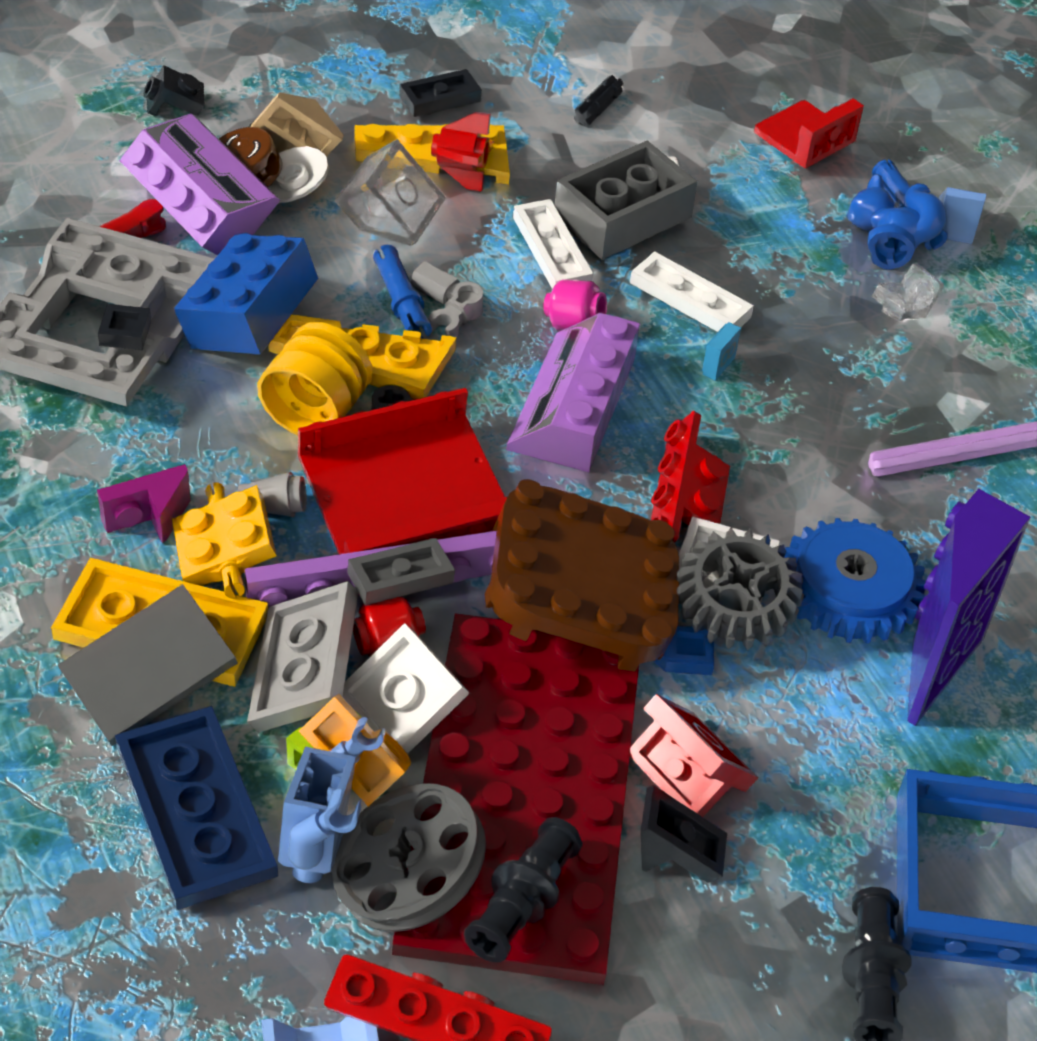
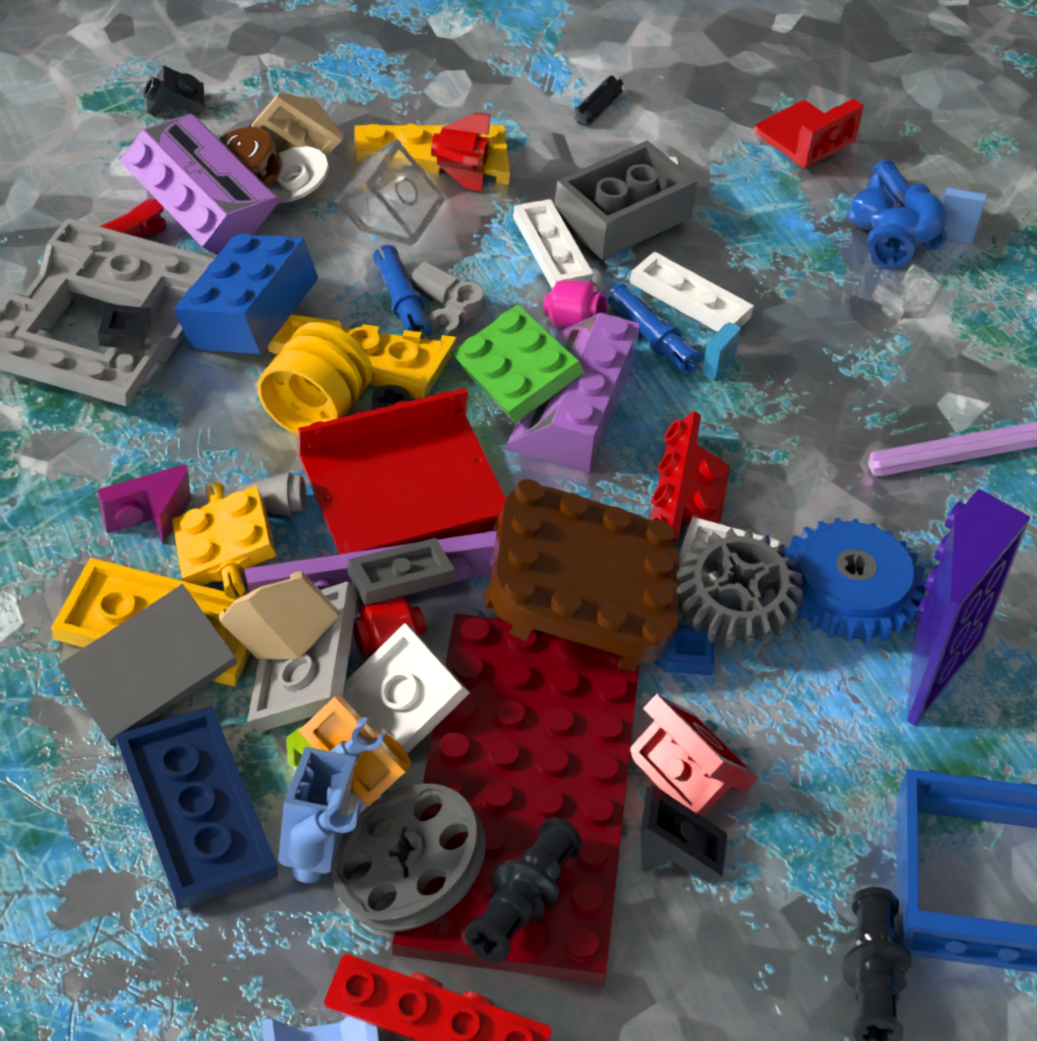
black plate [399,69,482,117] -> none
none -> tan slope [219,571,339,659]
none -> bright green plate [451,304,585,423]
none -> blue pin [607,283,702,375]

